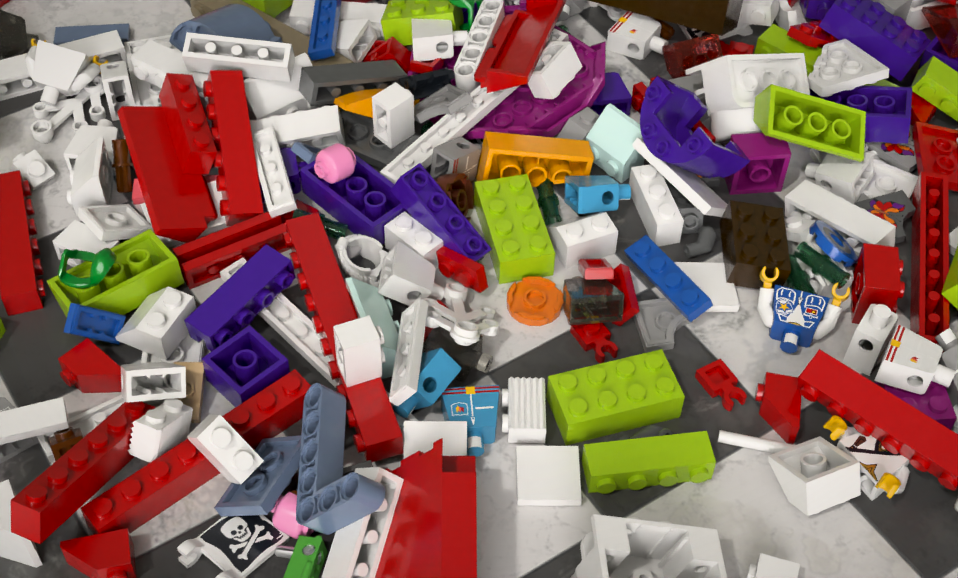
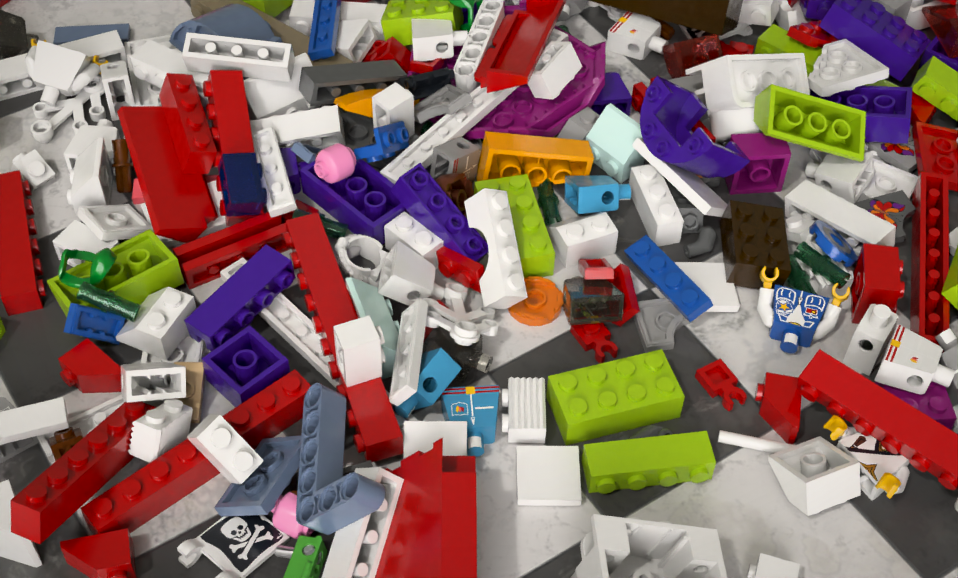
none -> clear green pin [76,281,141,322]
none -> clear blue brick [218,152,267,217]
none -> blue bracket [354,121,409,163]
none -> white arch [464,188,528,309]

